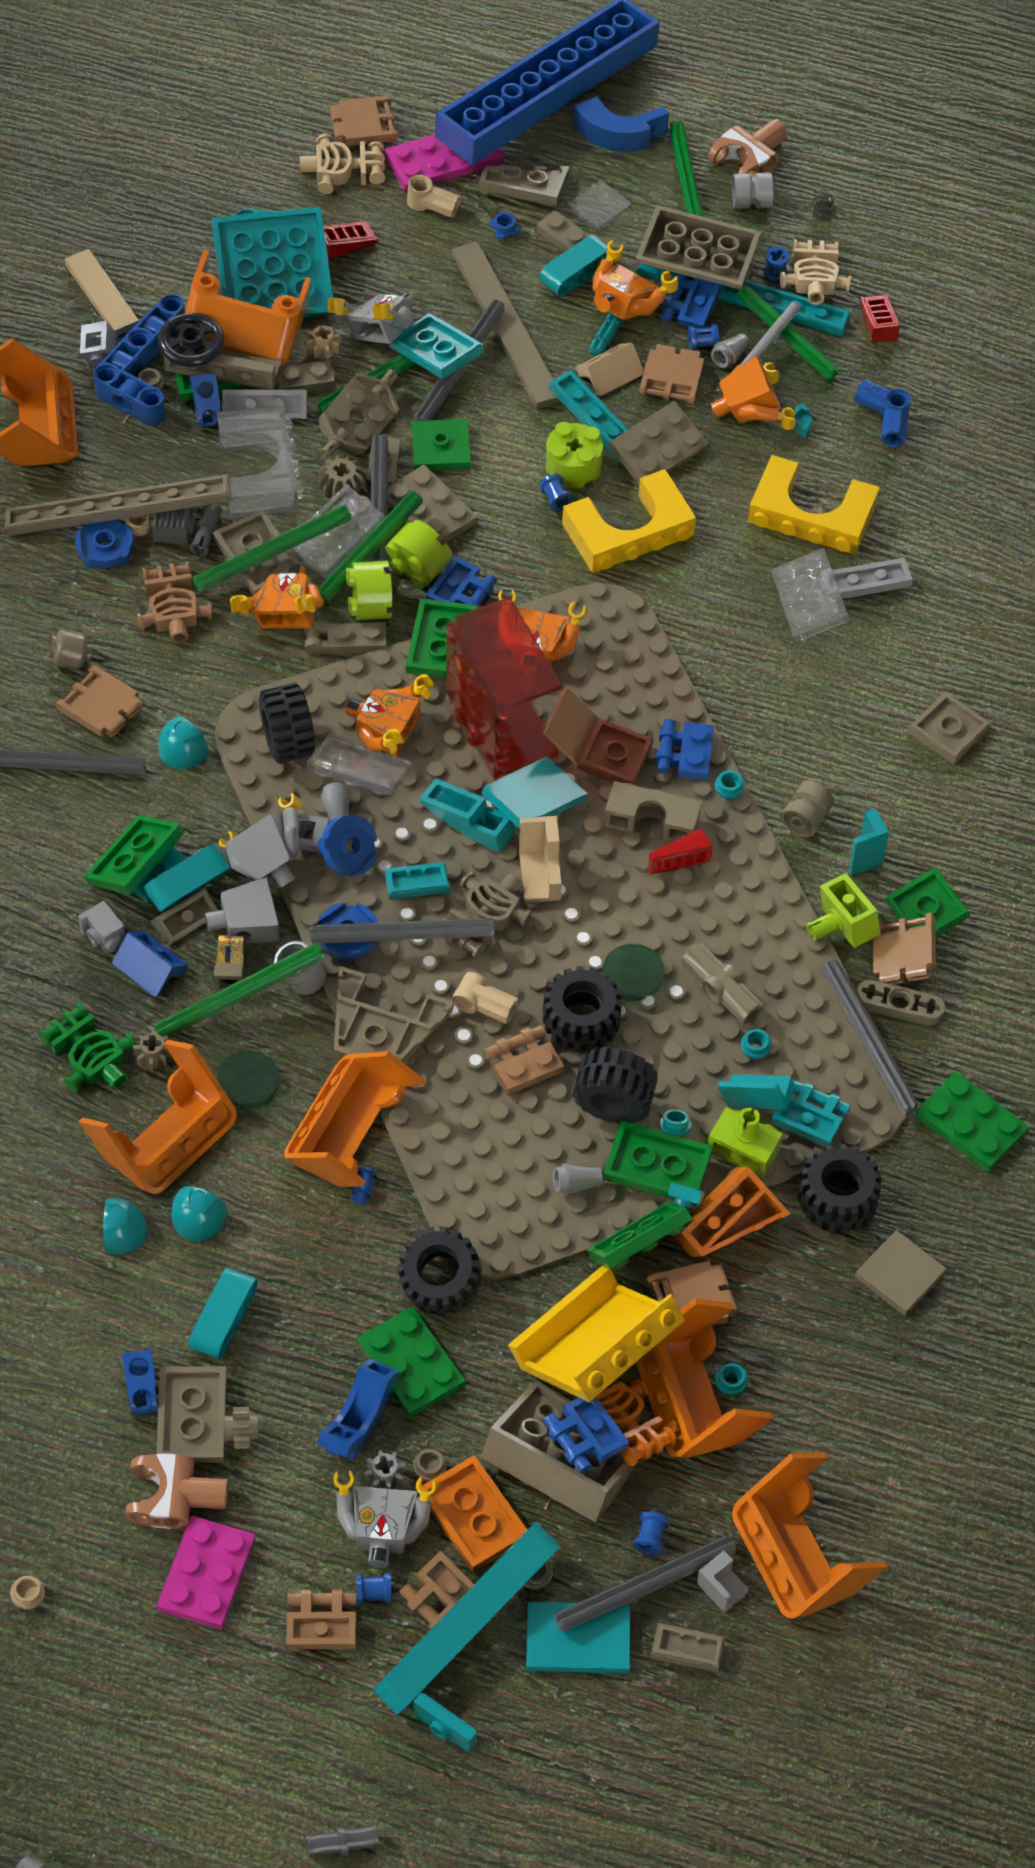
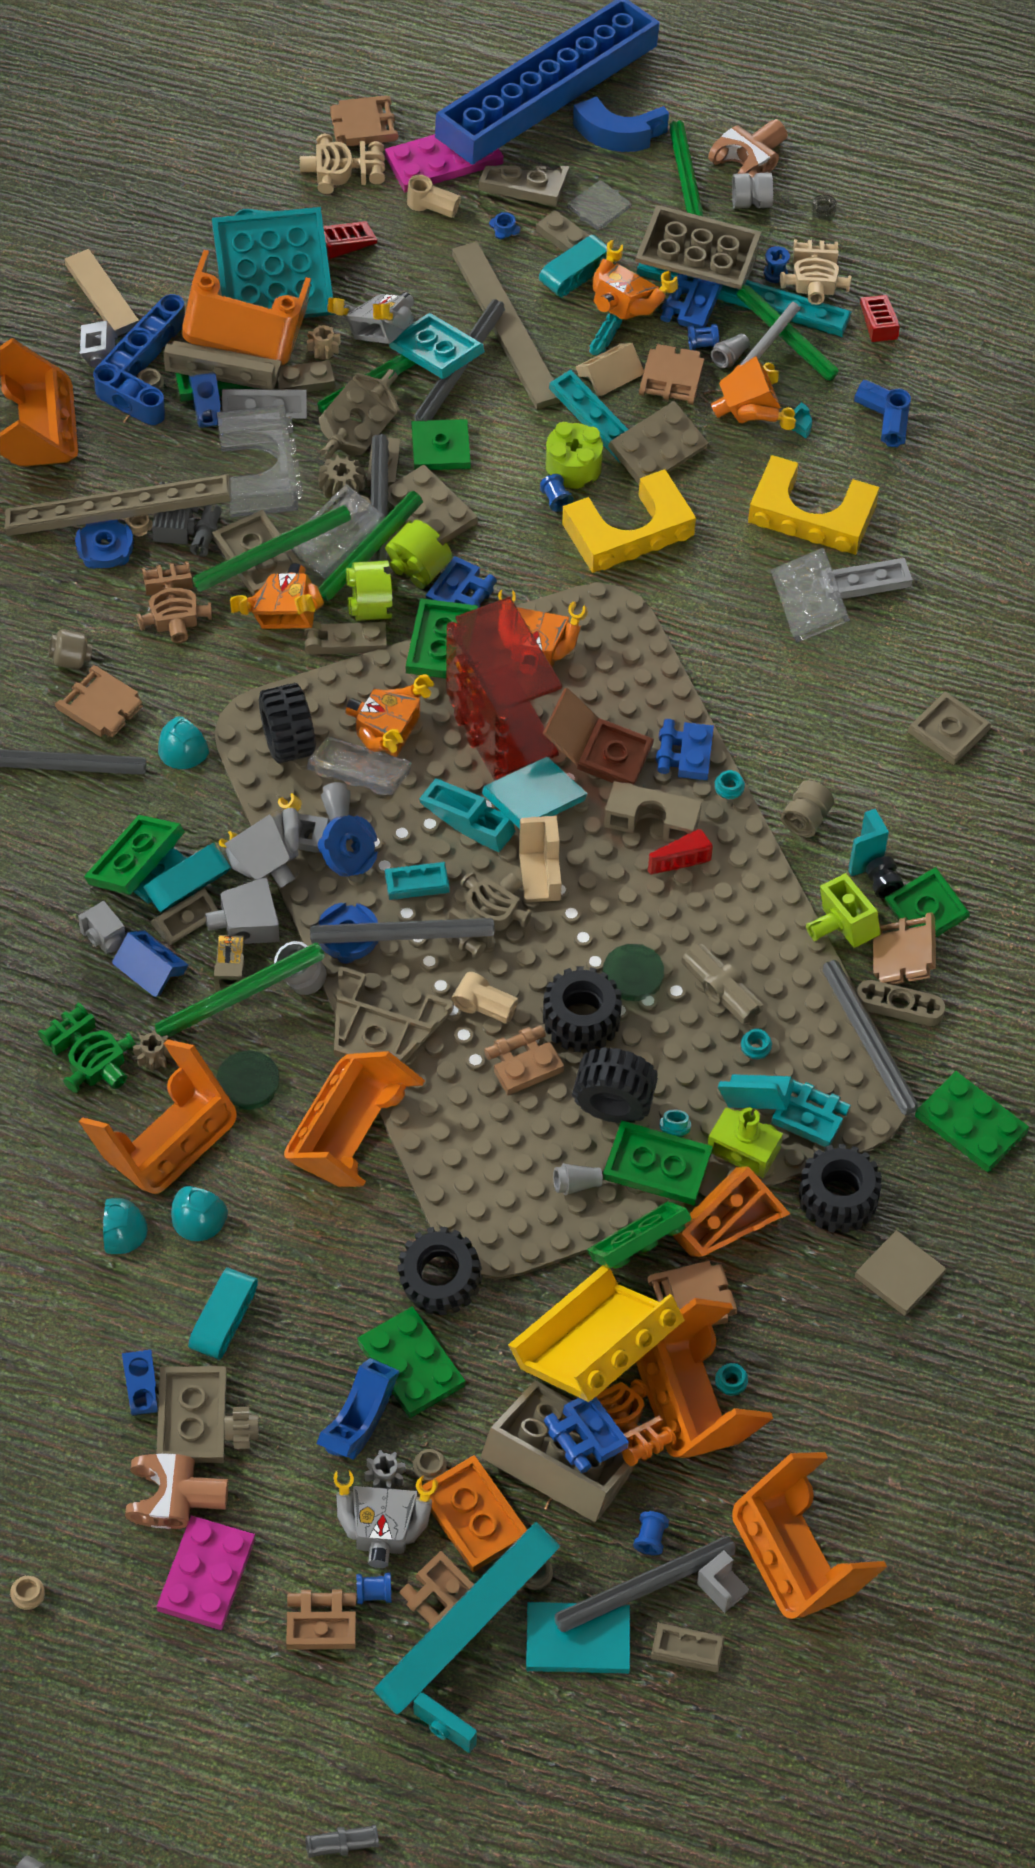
black plate [158,313,225,367] -> none
blue piece [350,1166,377,1206] -> none
teal plate [668,1183,705,1208] -> none
none -> black wheel [865,856,904,898]

